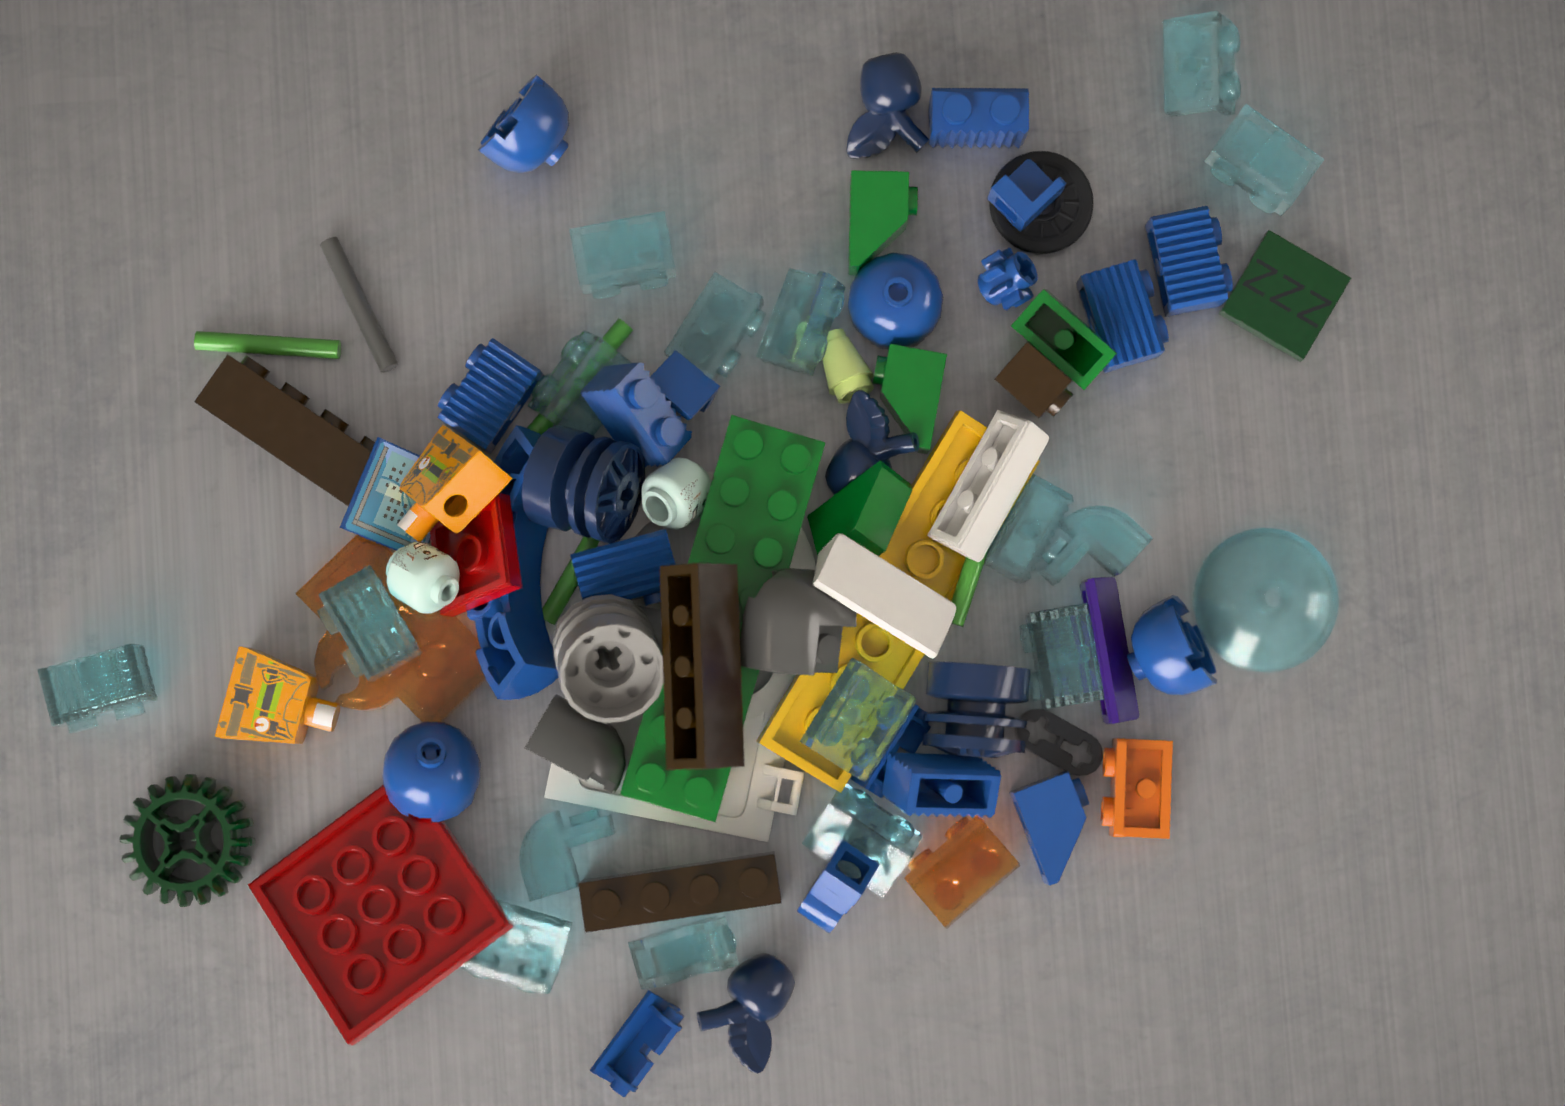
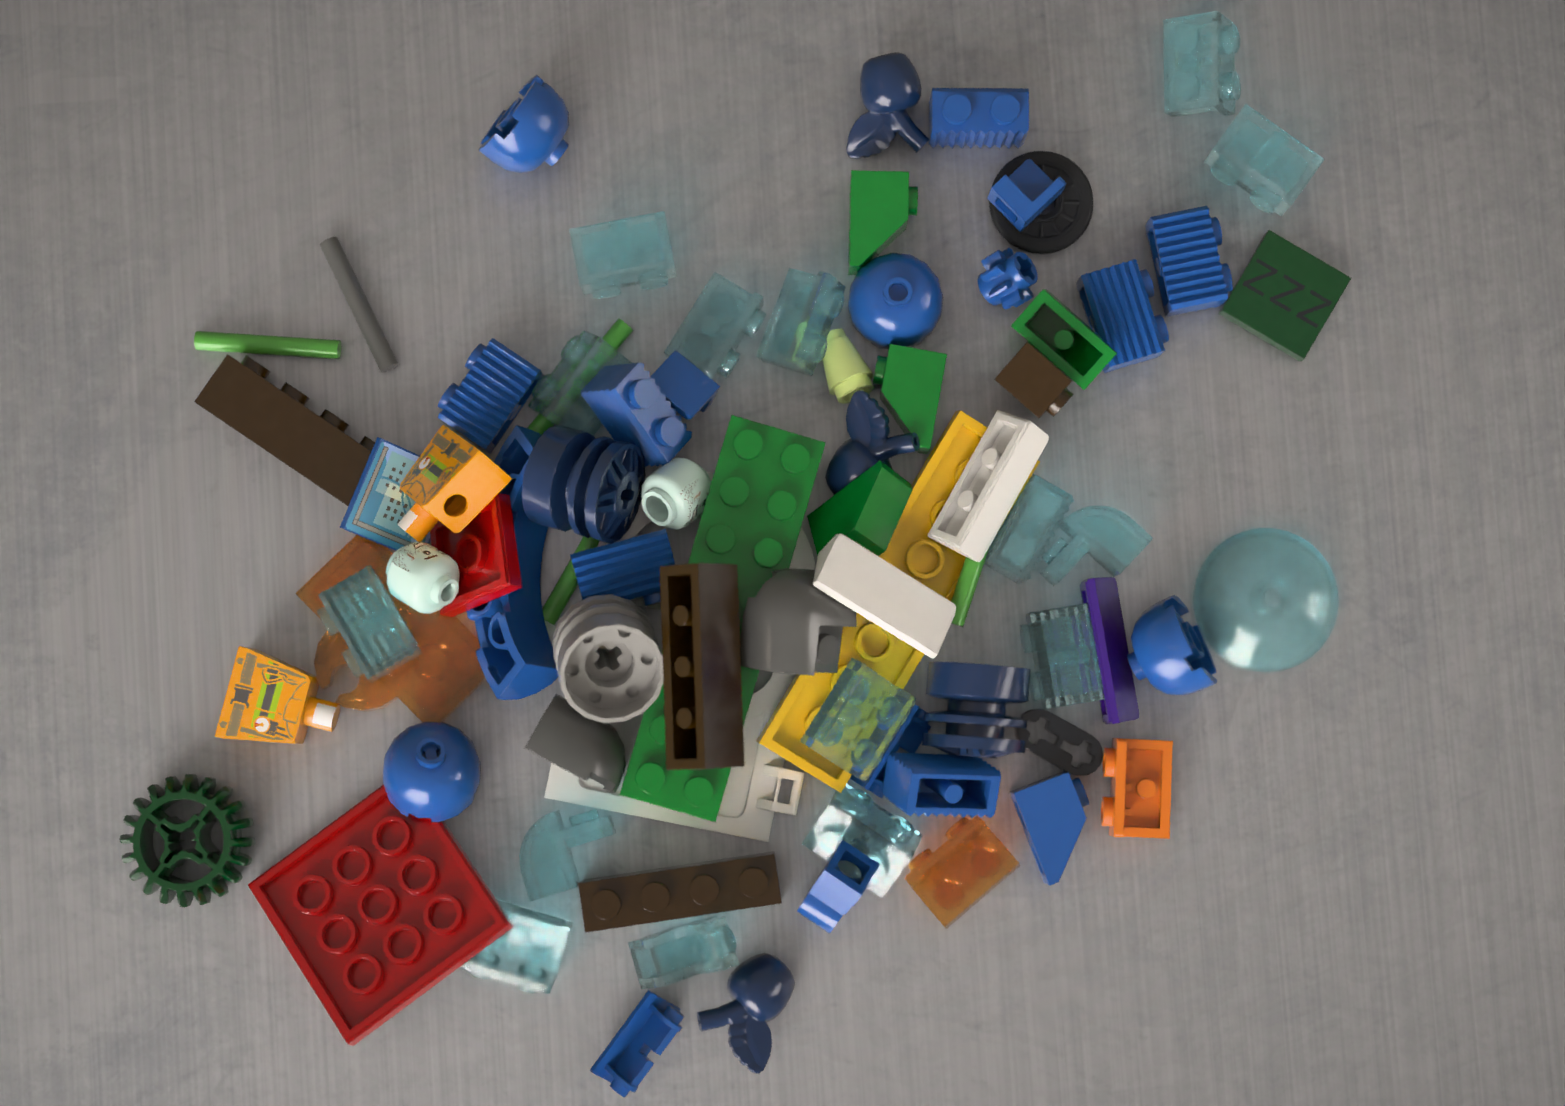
clear light blue brick [37,644,157,734] -> none

